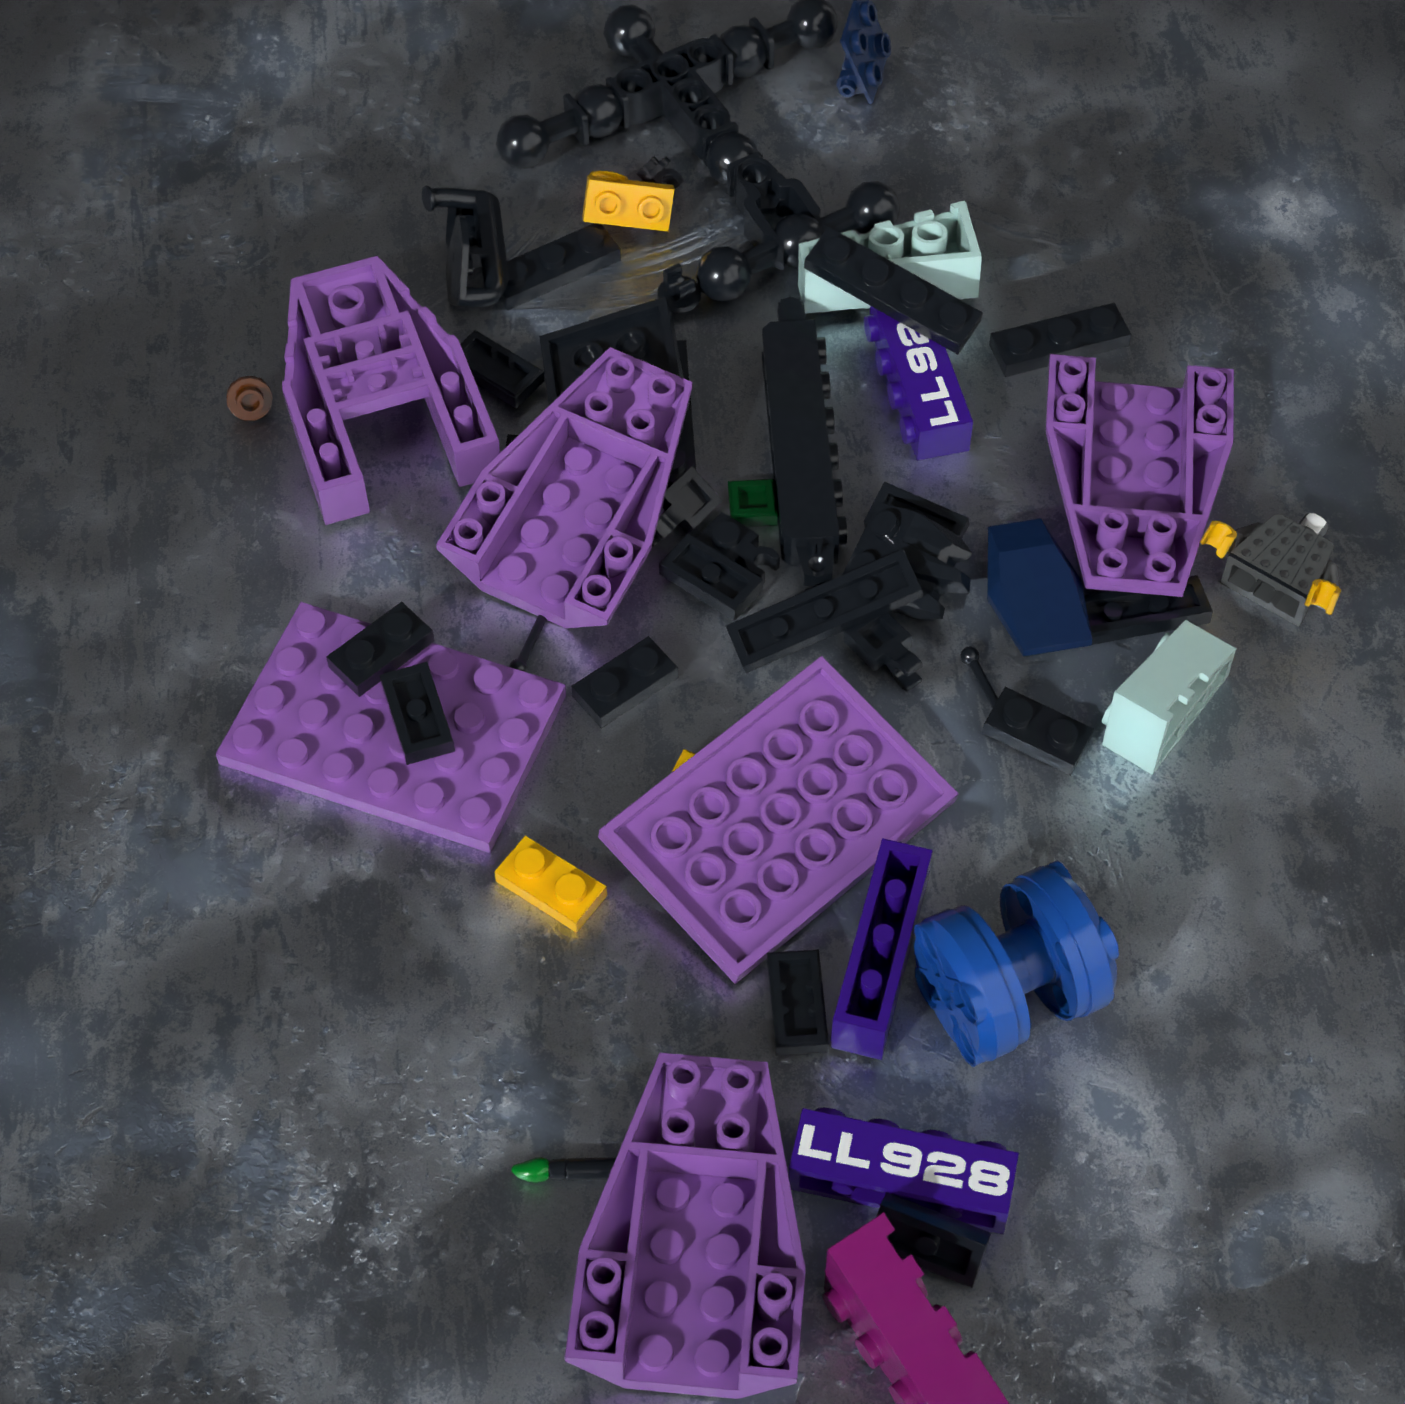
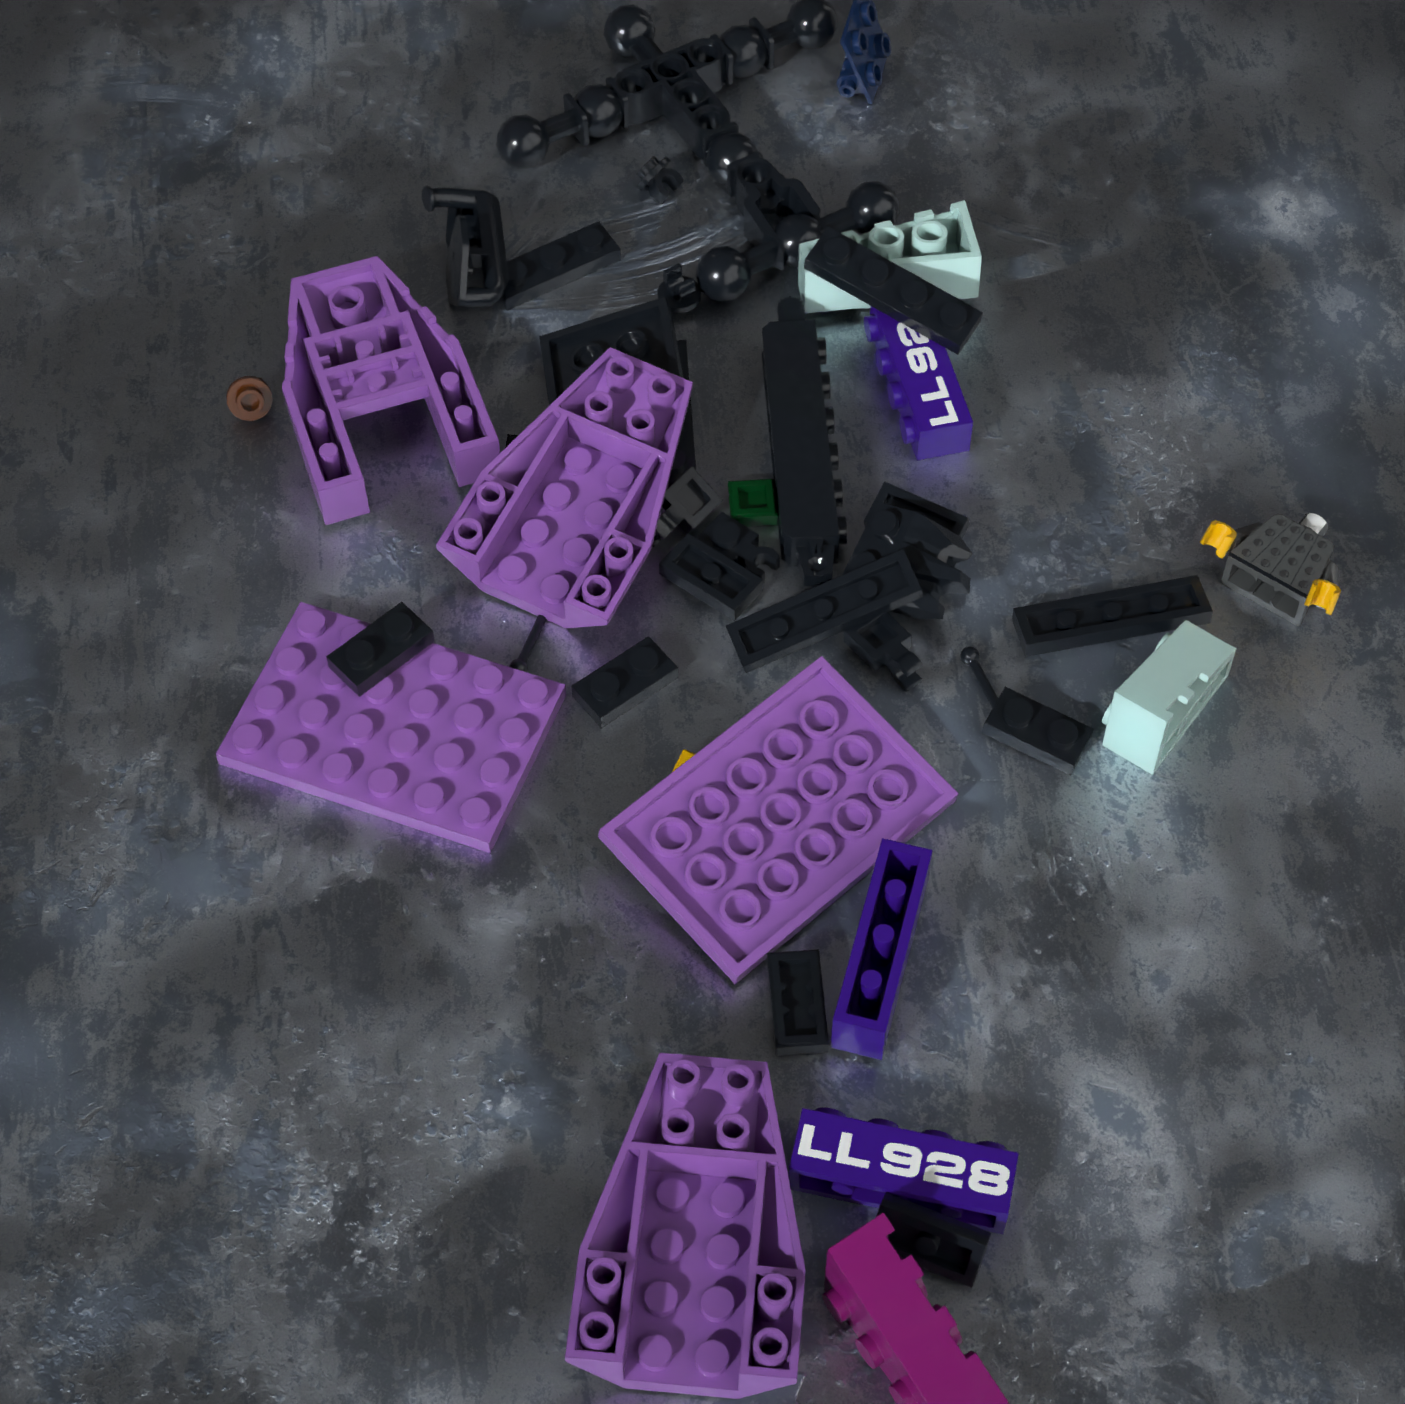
black plate [379,662,455,765] -> none
black plate [460,330,545,409] -> none
yellow plate [494,835,607,933] -> none
black piece [511,1157,617,1183] -> none
yellow plate [582,171,675,232] -> none
blue wheel [914,861,1119,1067] -> none
dark blue piece [987,518,1092,657] -> none
black plate [989,302,1132,377] -> none
medium lavender wedge [1045,354,1234,597] -> none

